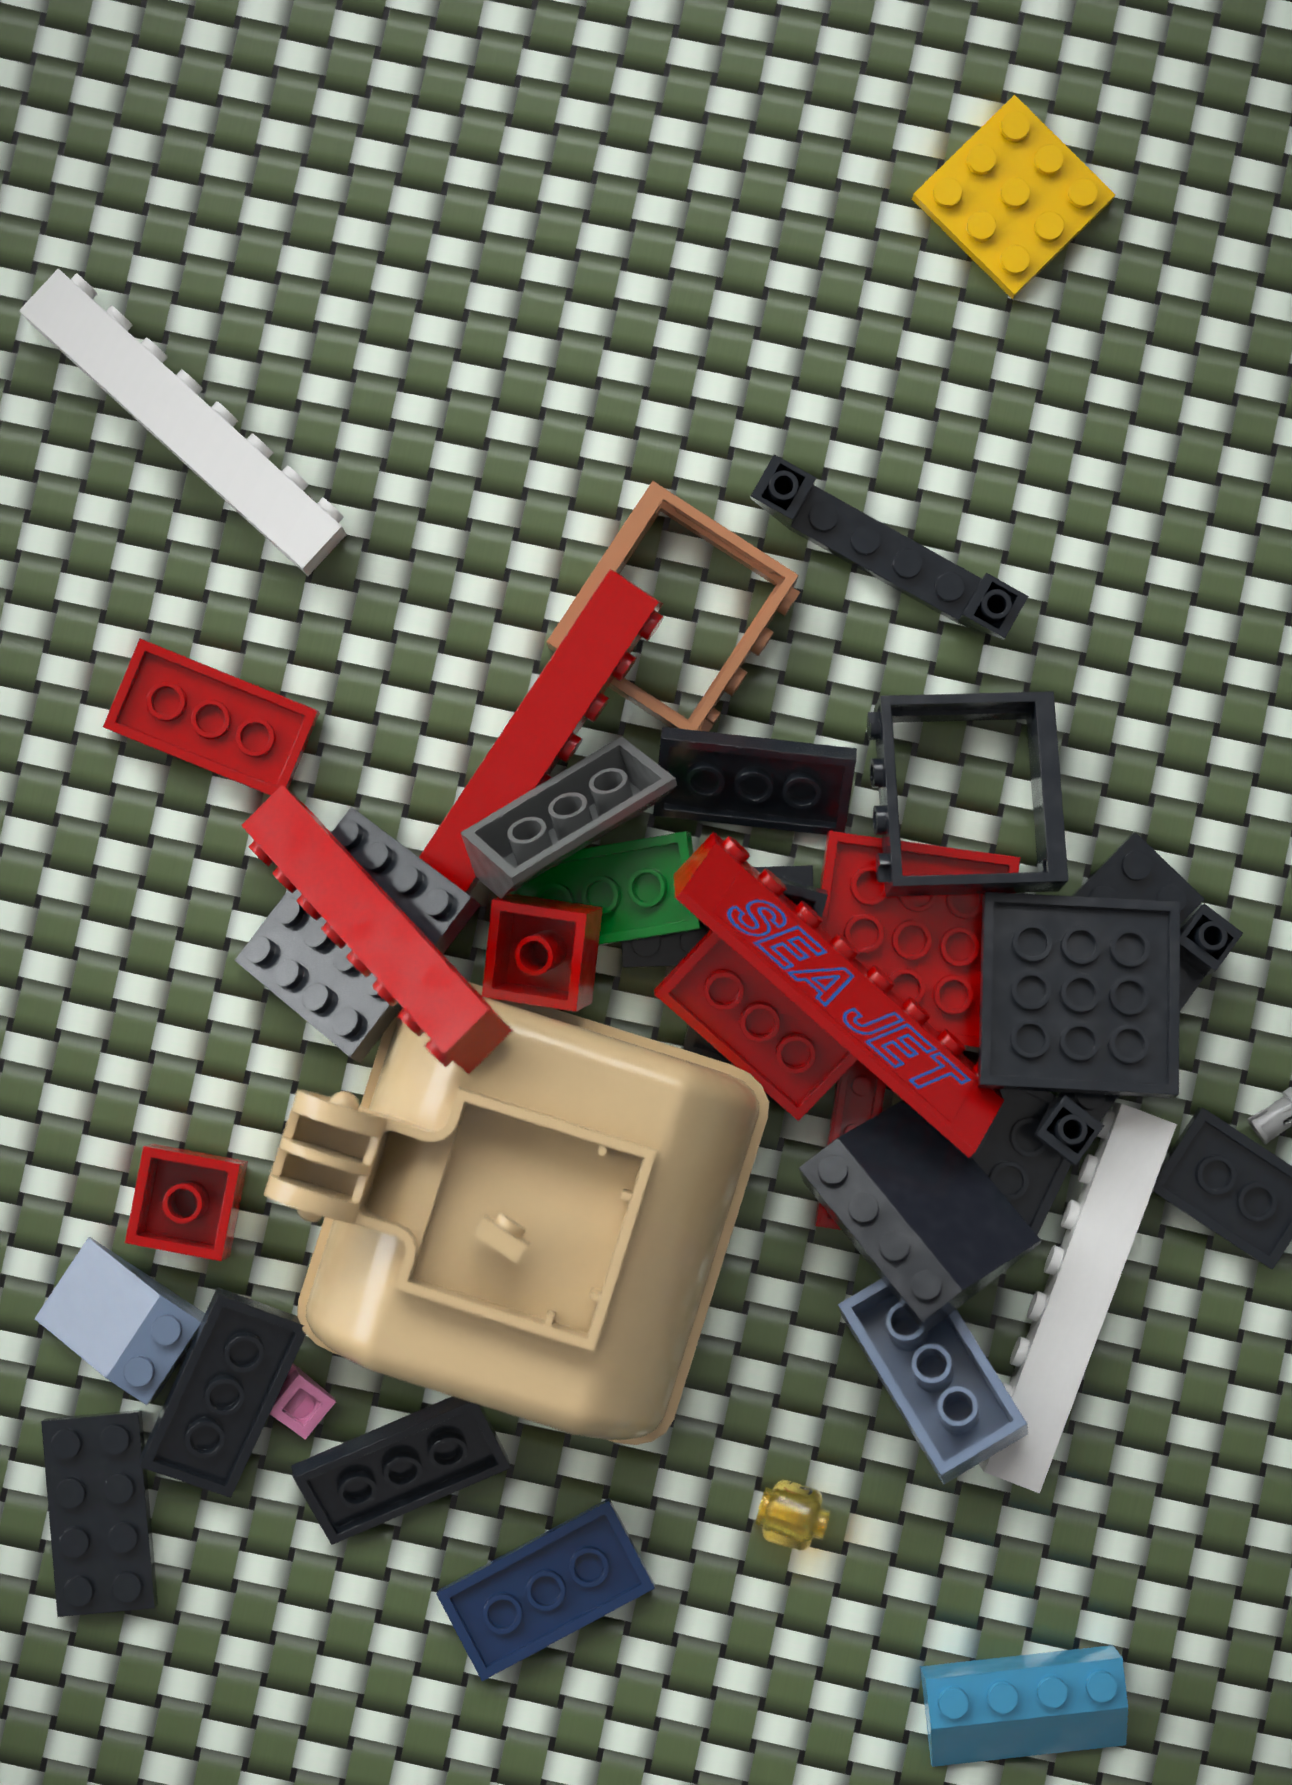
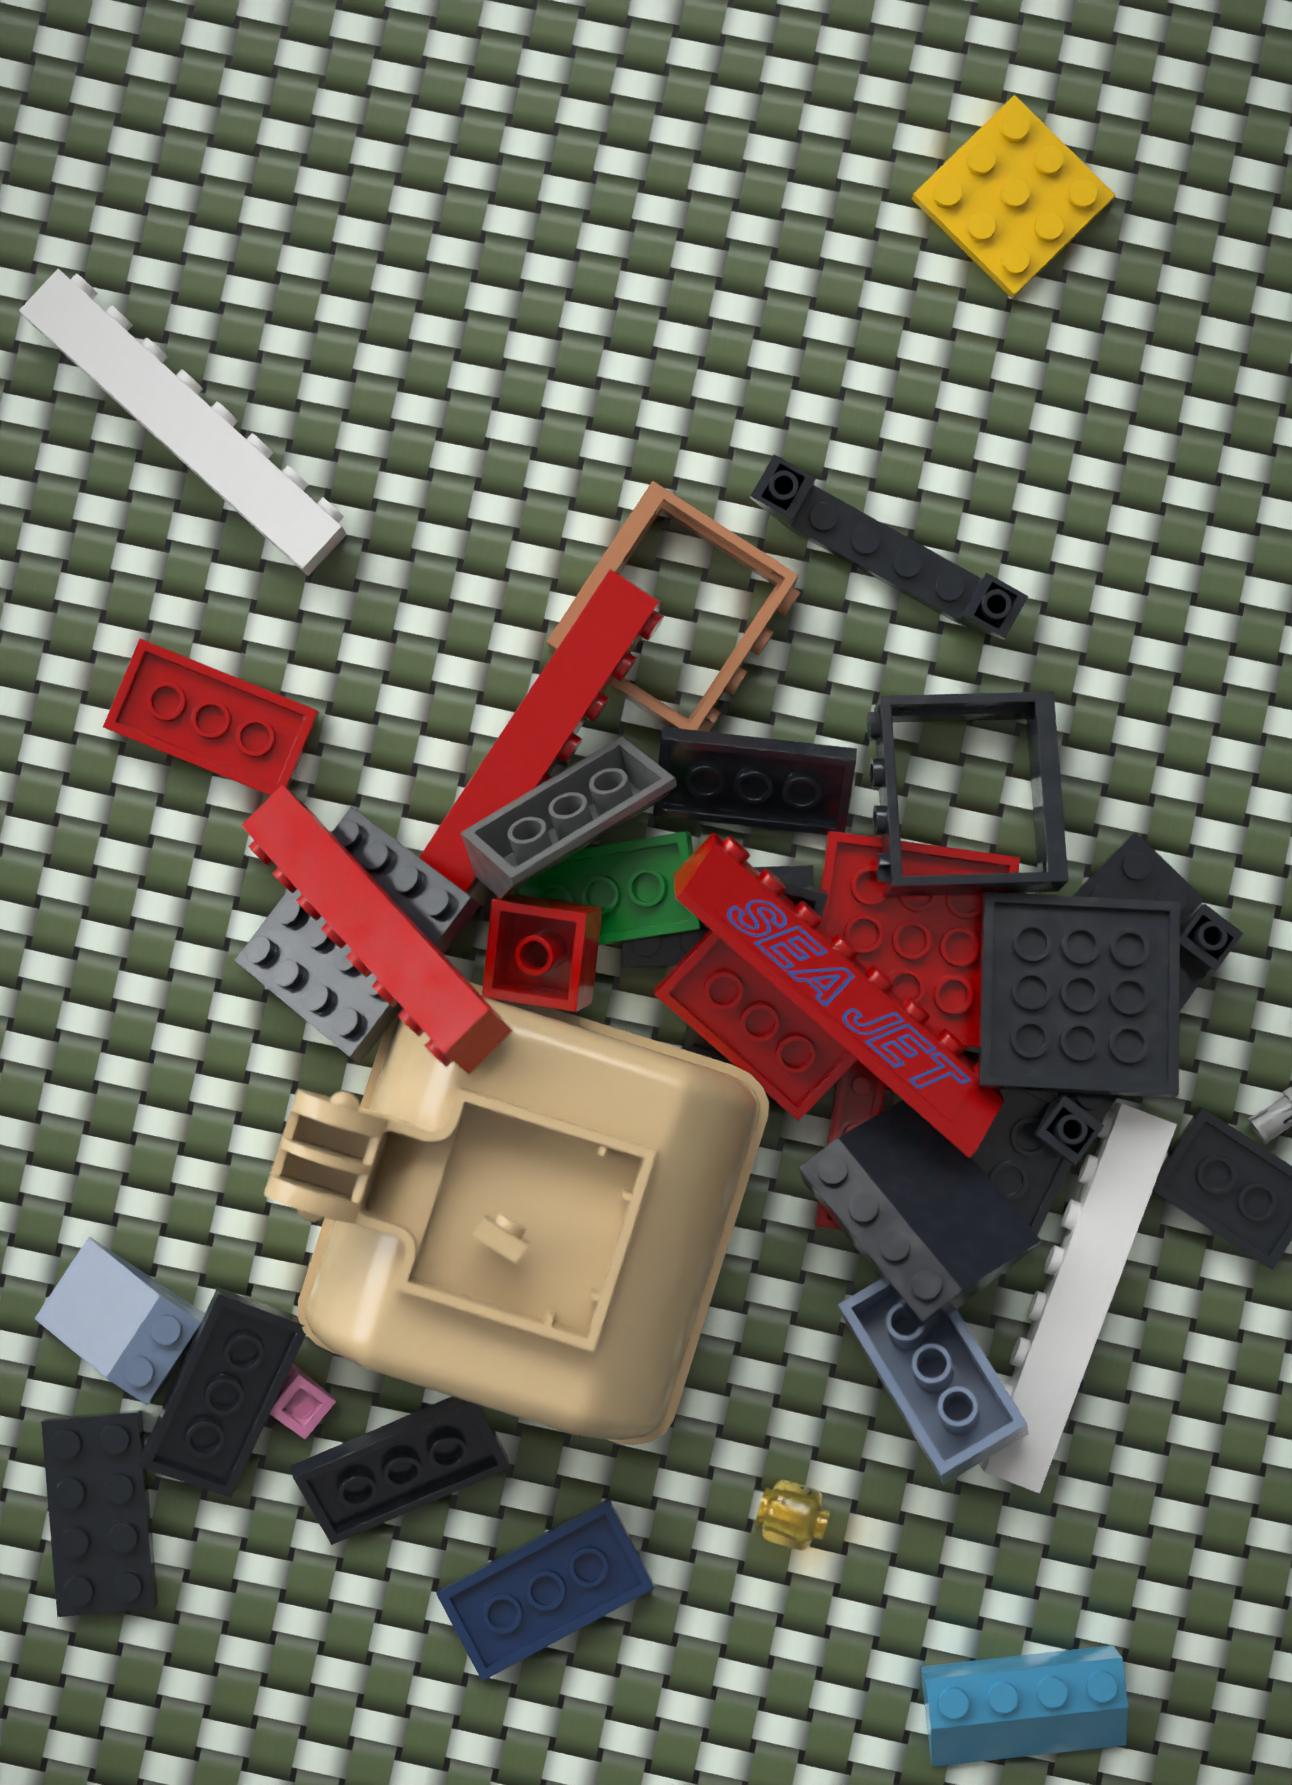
red brick [125,1144,248,1261] -> none

